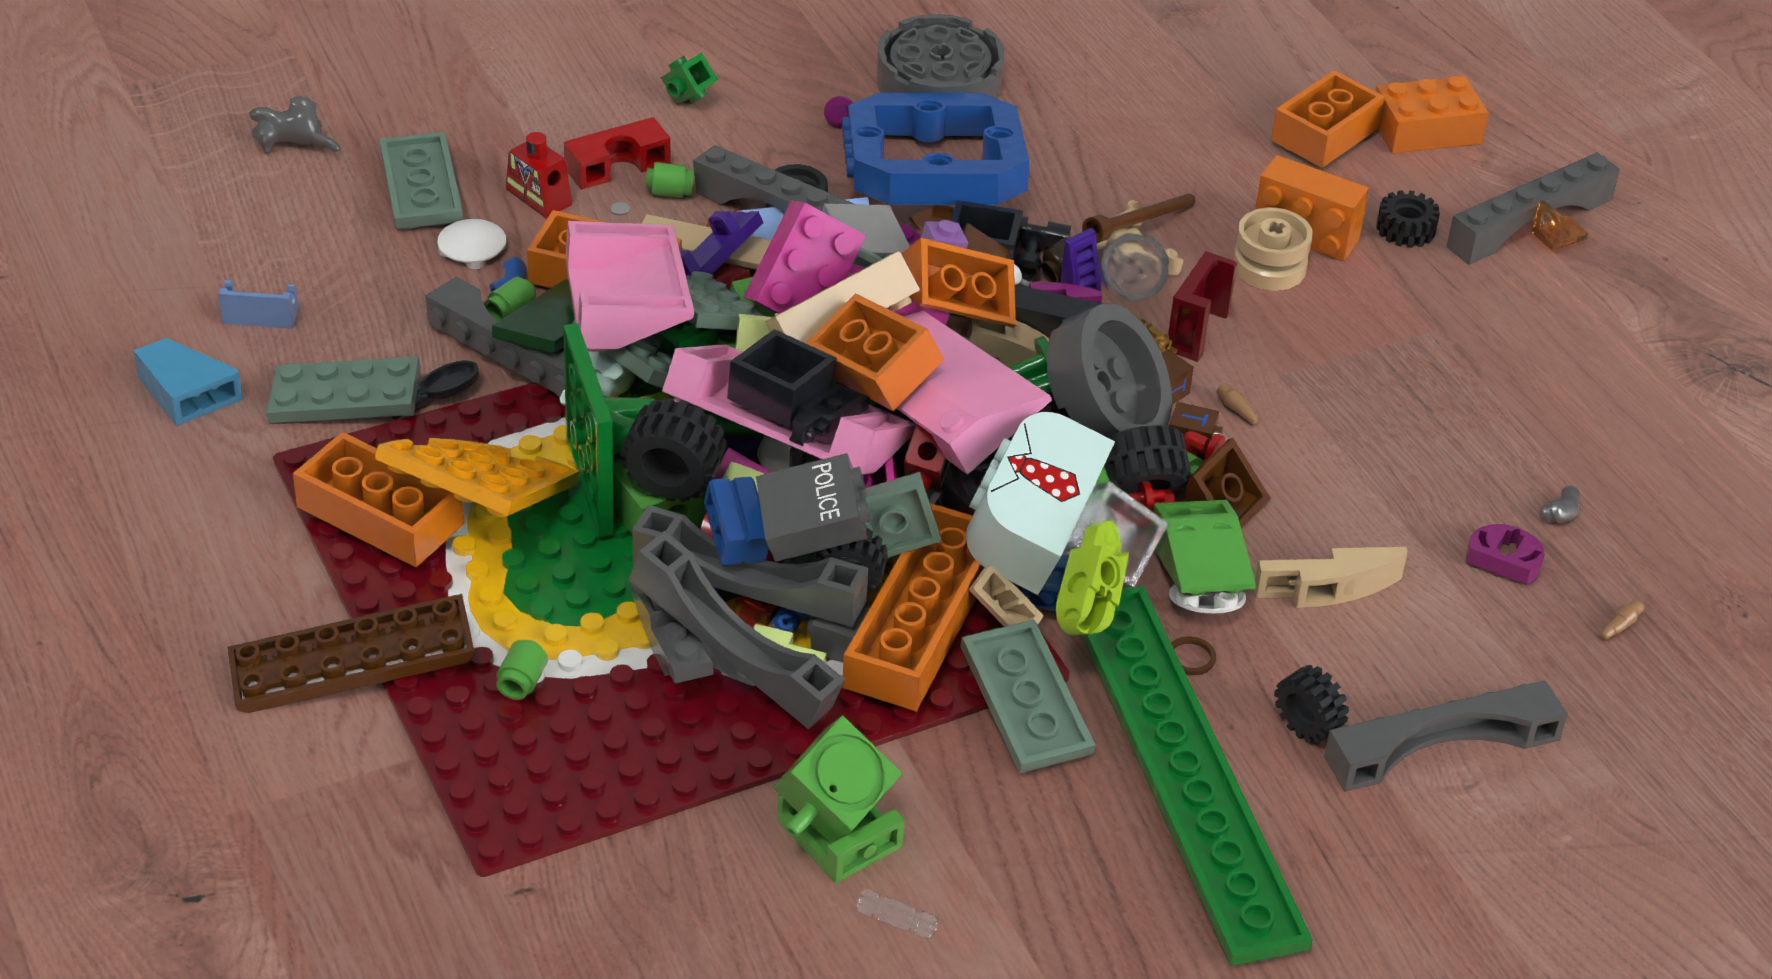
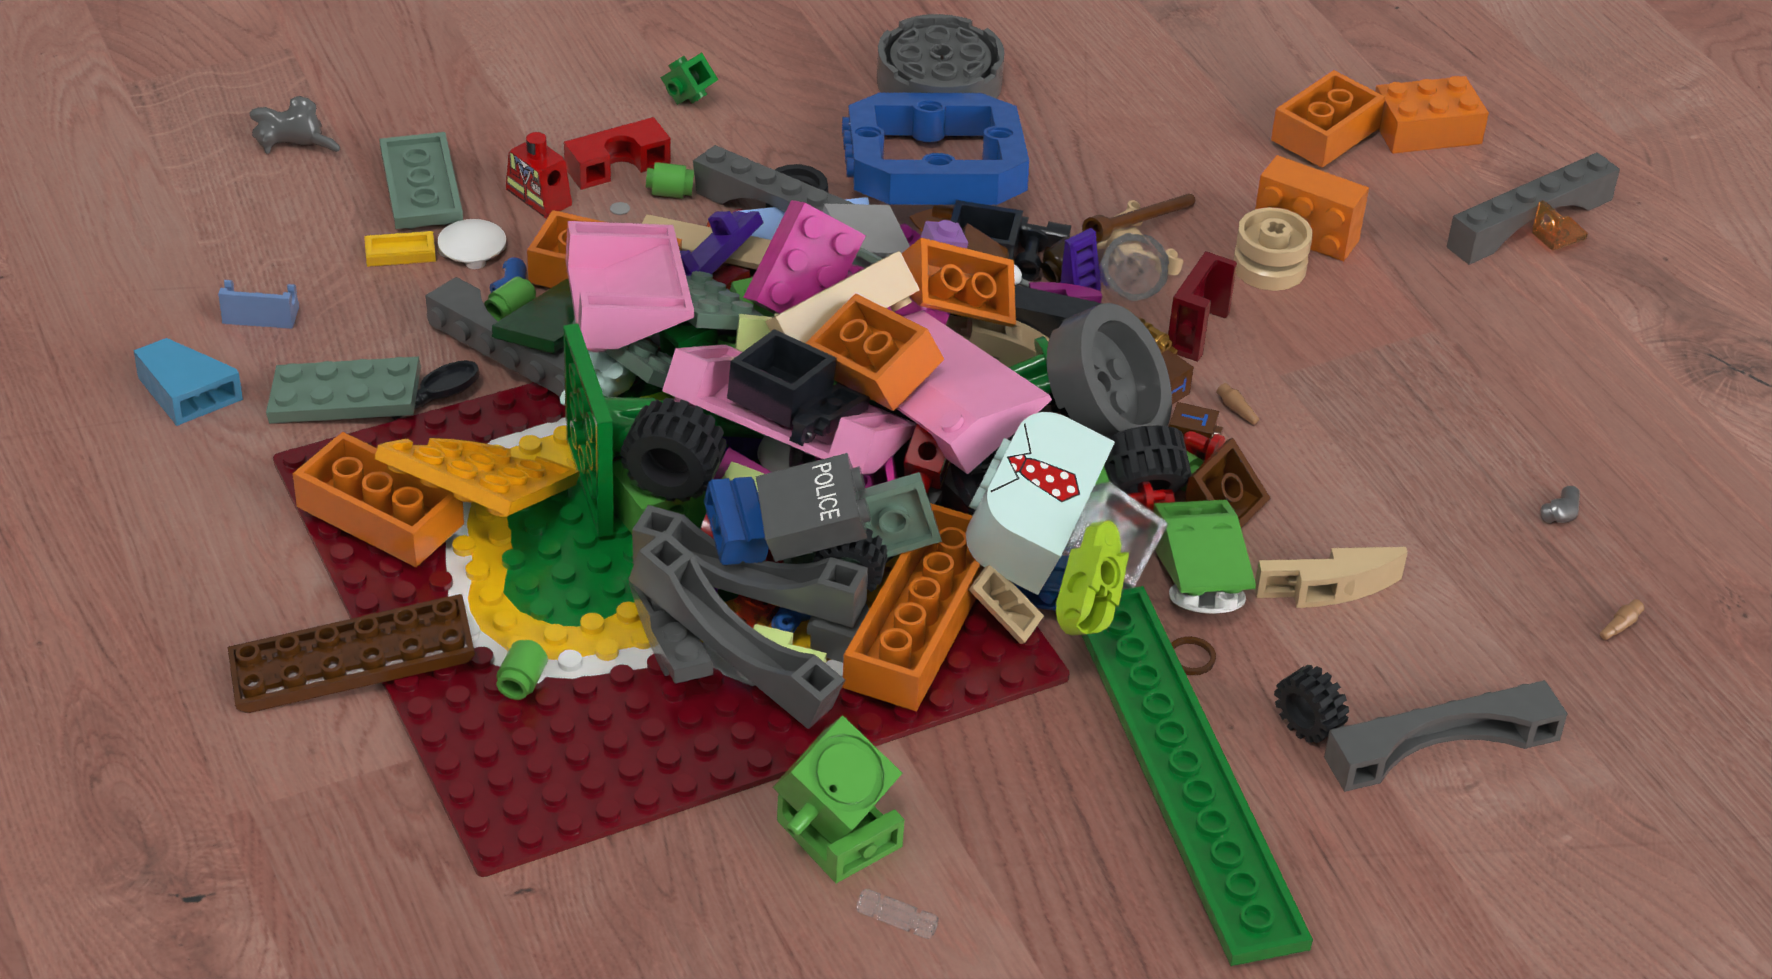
magenta plate [824,96,853,128] -> none
sand green plate [960,619,1096,774] -> none
black tyre [1376,190,1440,248] -> none
magenta piece [1466,524,1545,585] -> none
none -> yellow tile [364,231,436,267]

